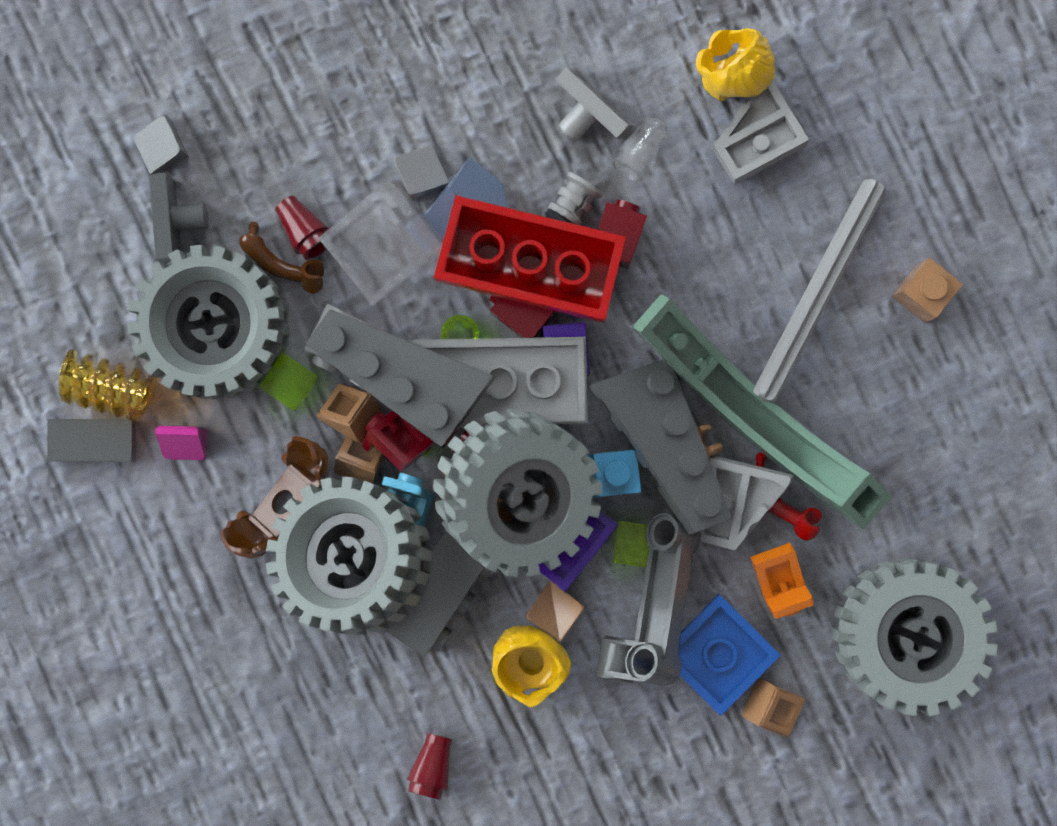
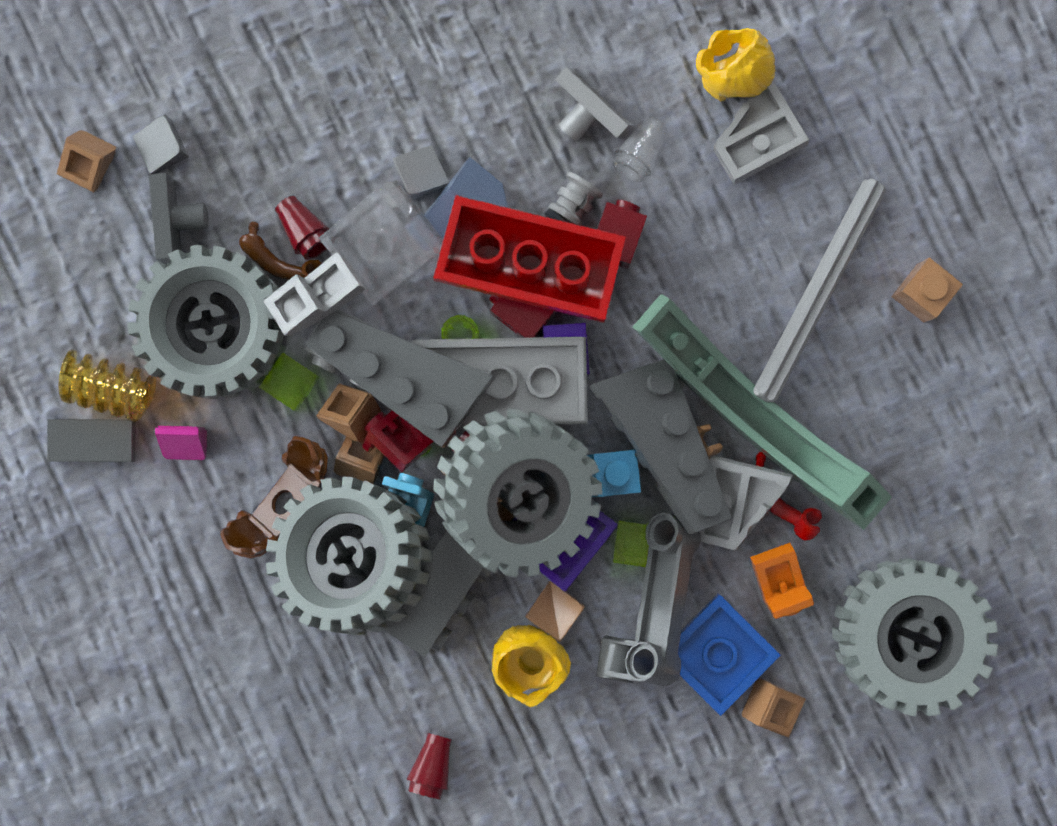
none -> medium nougat slope [57,130,117,193]
none -> light grey slope [263,252,366,337]

